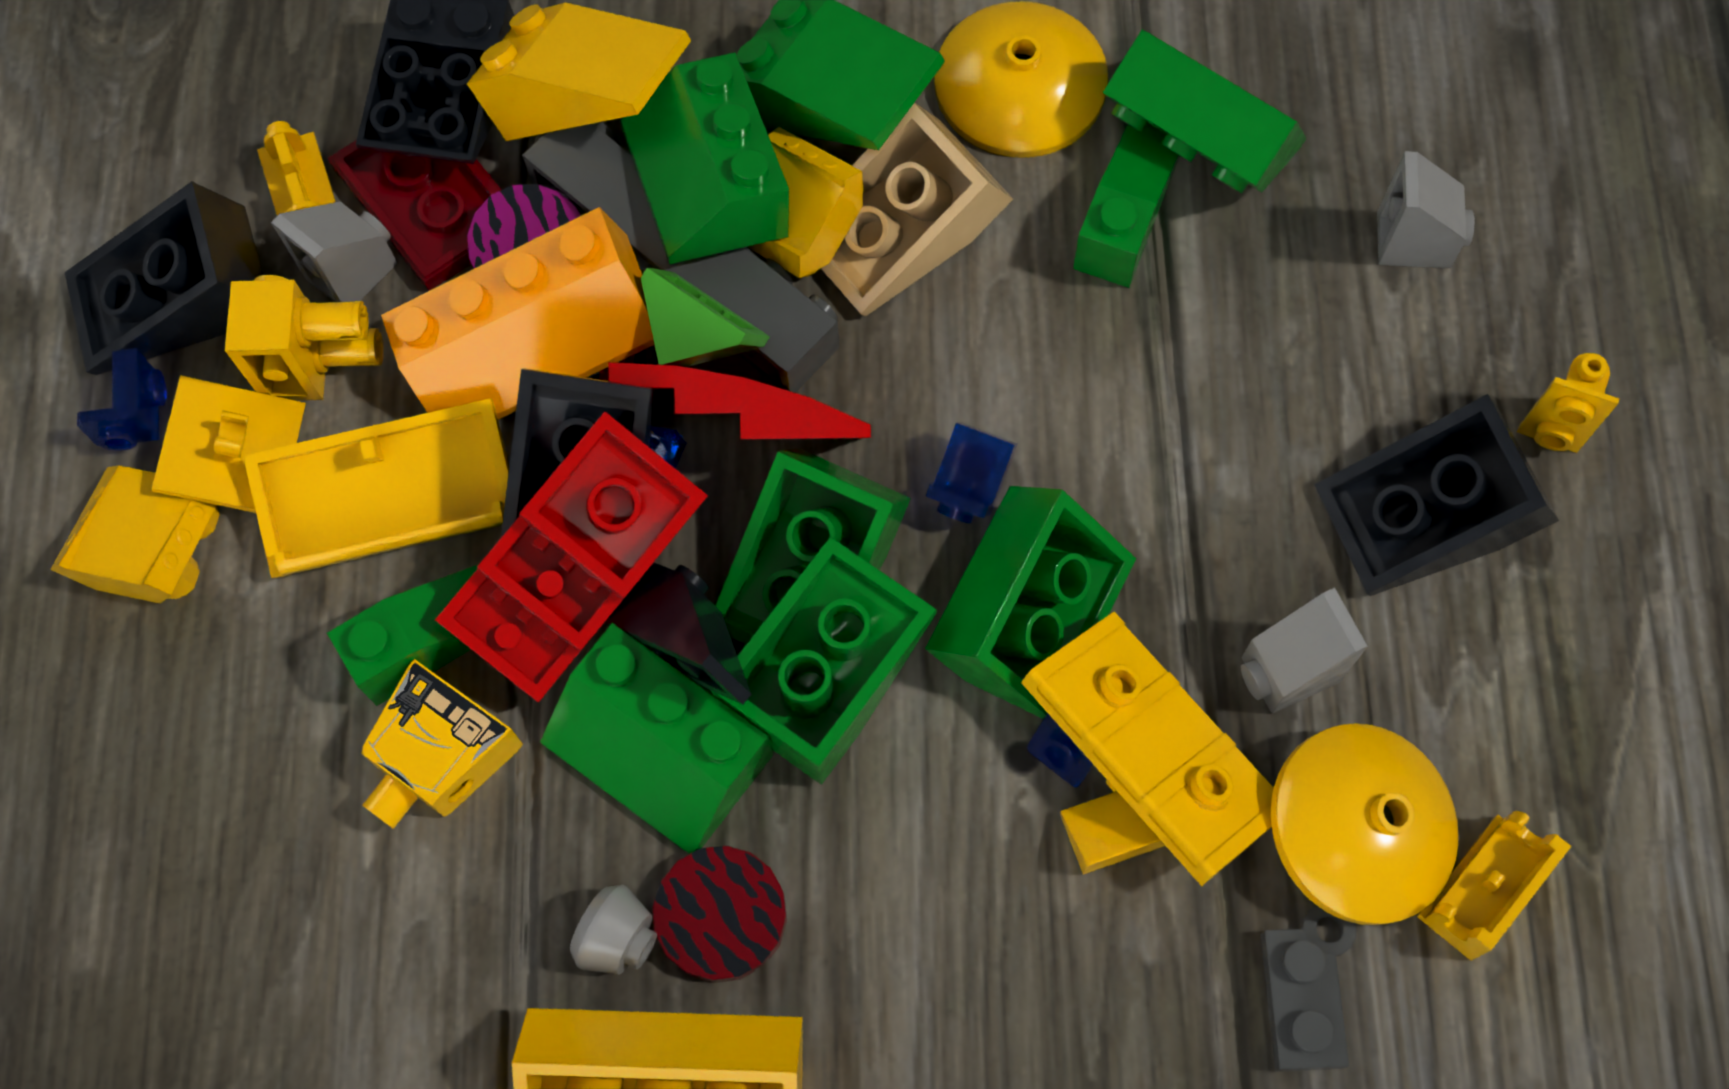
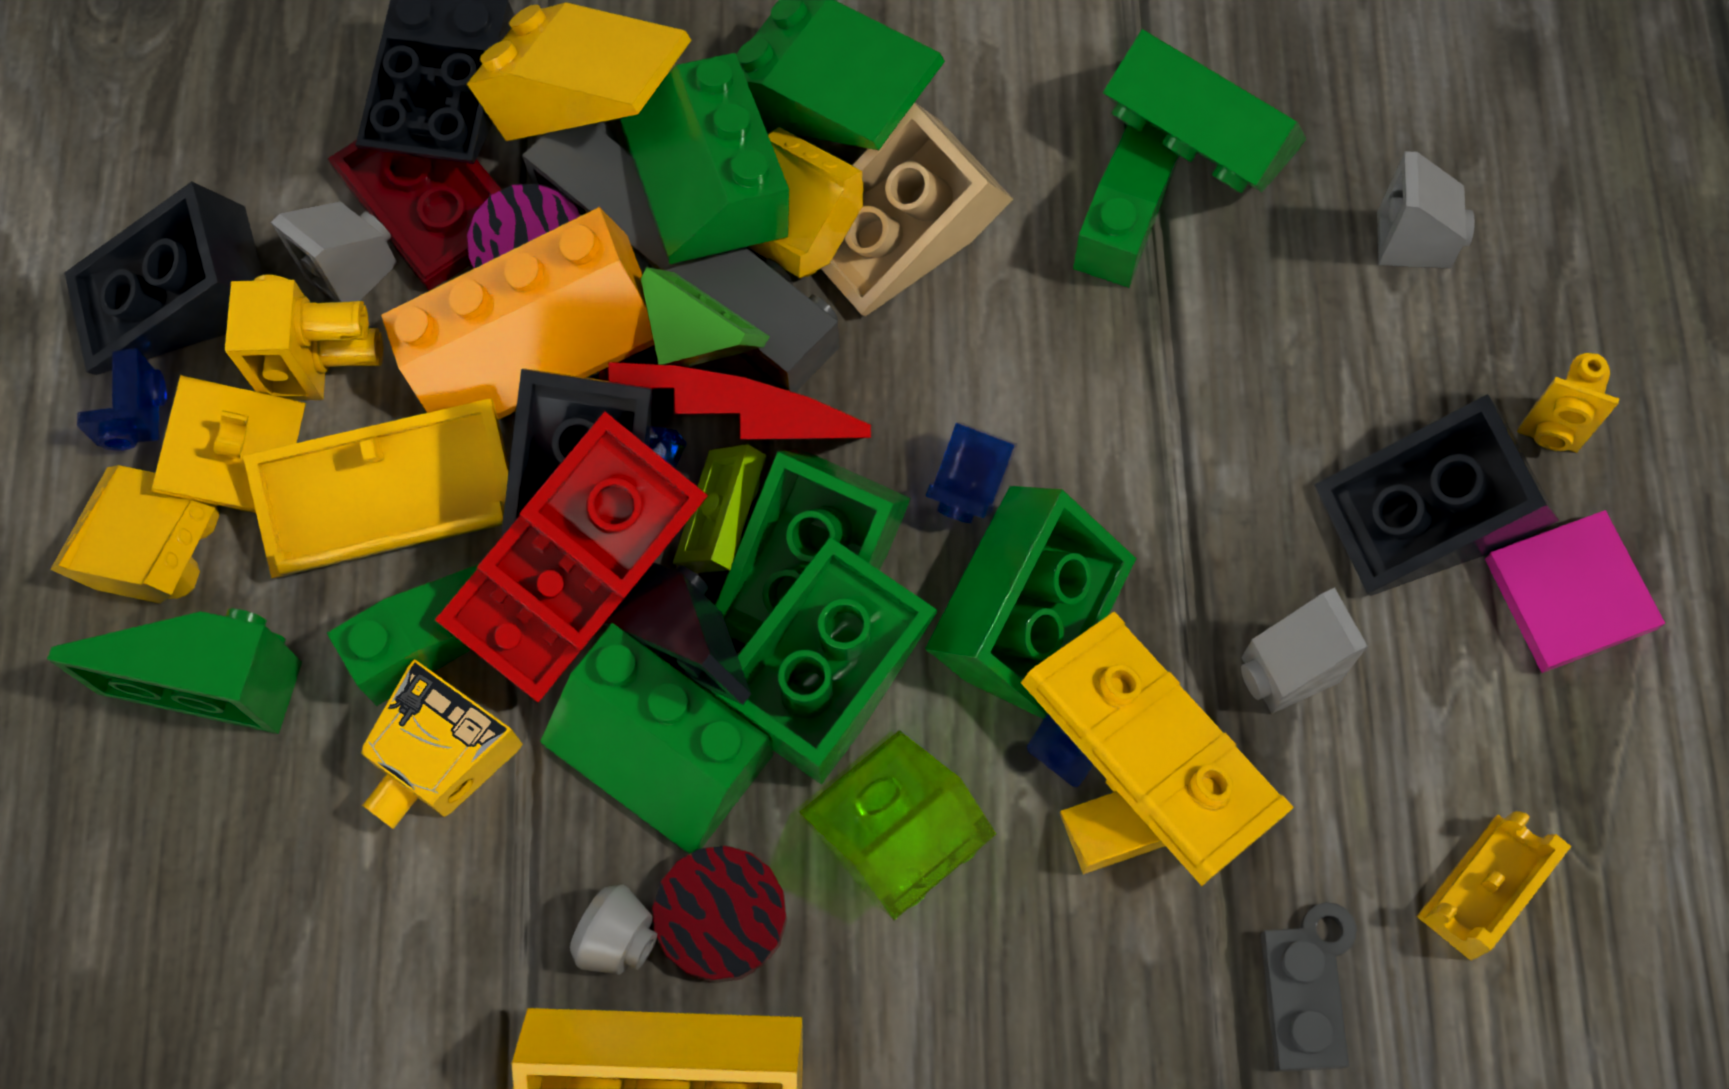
yellow hinge [257,121,336,216] -> none
yellow dish [934,1,1108,158] -> none
yellow dish [1271,723,1459,925] -> none
none -> green slope [47,608,302,734]
none -> lime plate [673,444,766,573]
none -> clear neon green slope [799,730,996,920]
none -> dark pink tile [1485,510,1665,673]

